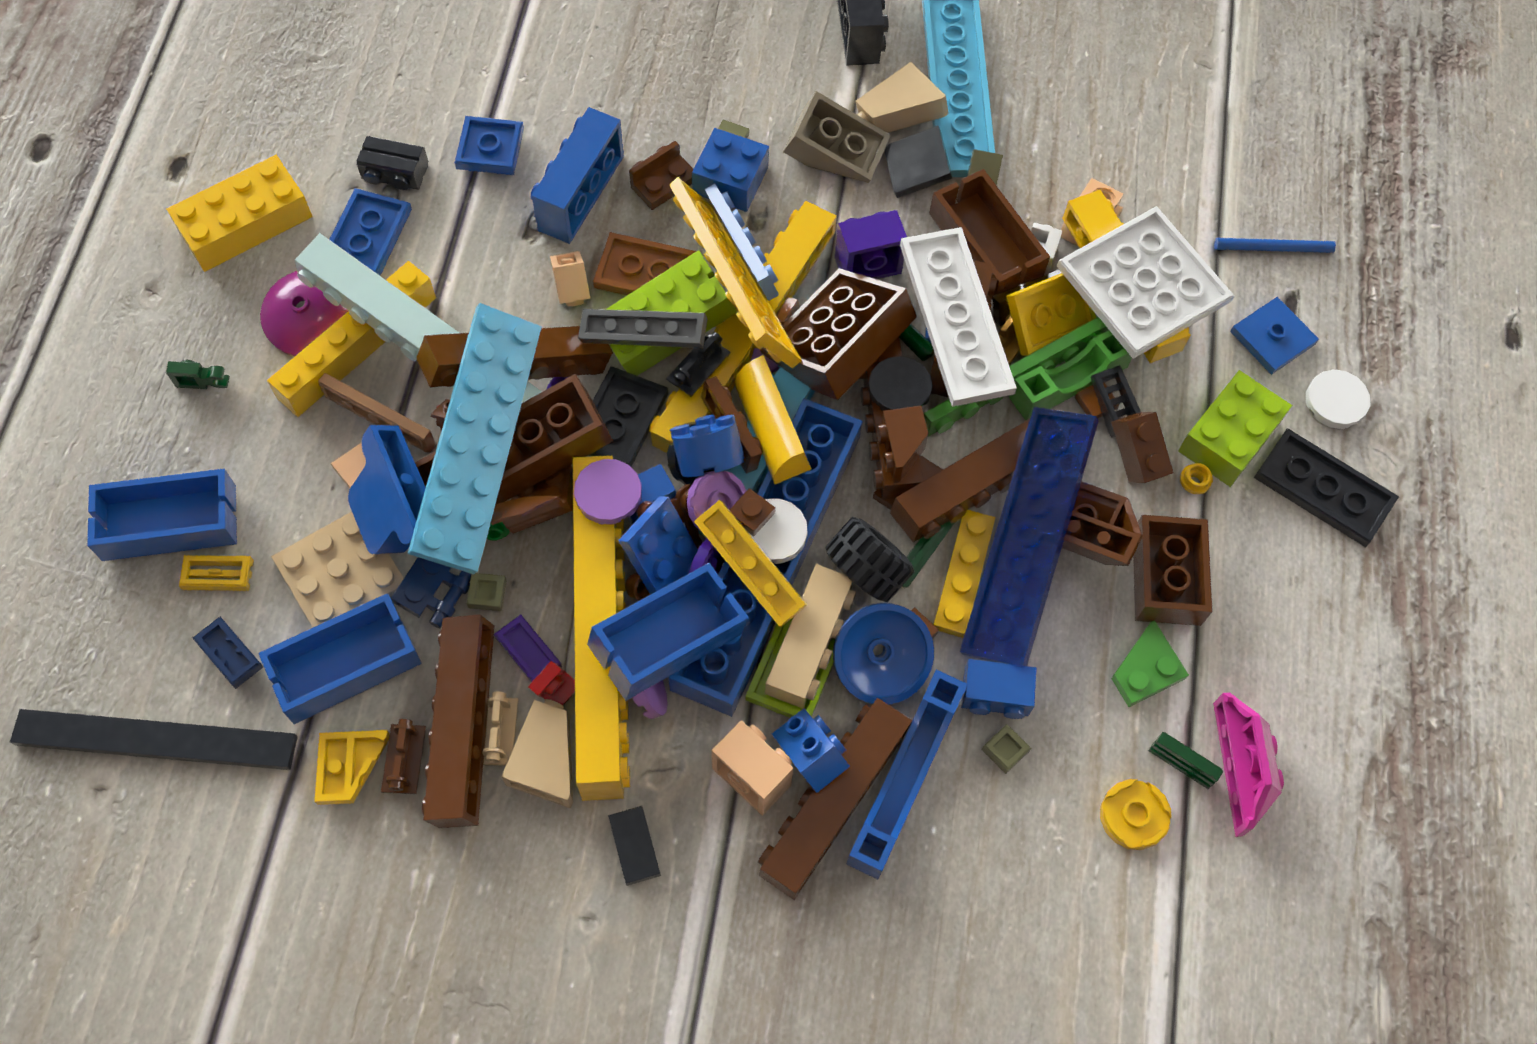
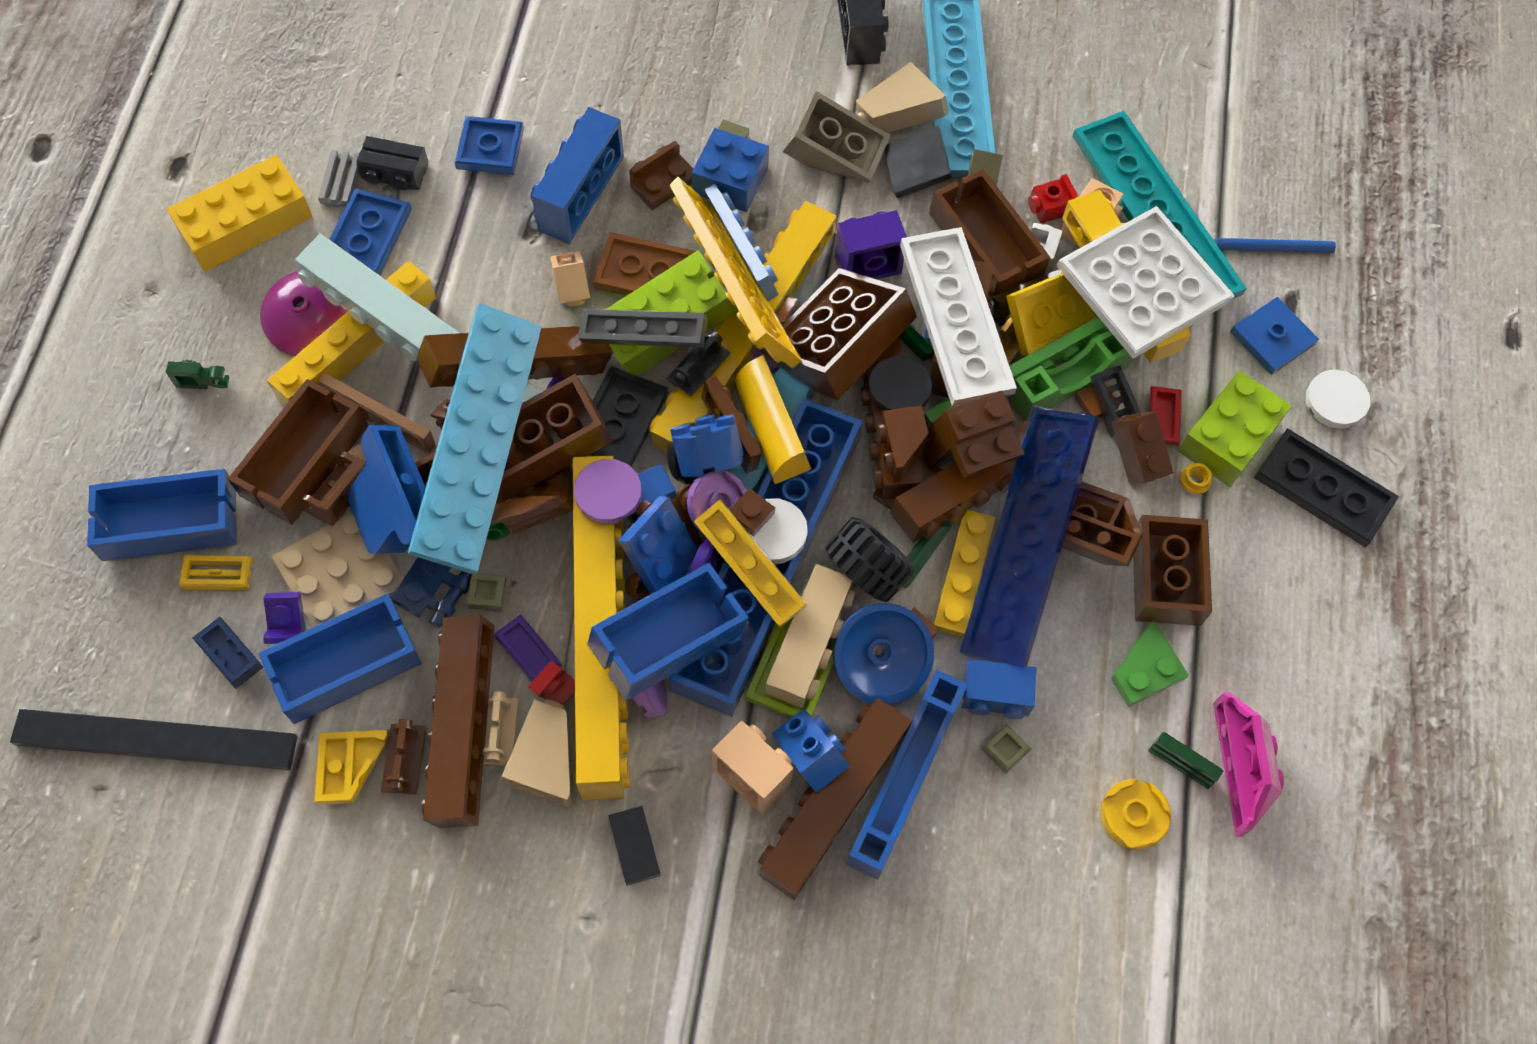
none -> reddish brown piece [227,379,369,525]
none -> dark purple bracket [263,592,306,645]
none -> reddish brown hinge [301,451,366,527]
none -> light grey tile [318,150,359,207]
none -> reddish brown brick [922,390,1025,478]
none -> red brick [1028,174,1079,224]
none -> teal plate [1072,110,1247,299]
none -> red tile [1149,386,1182,446]

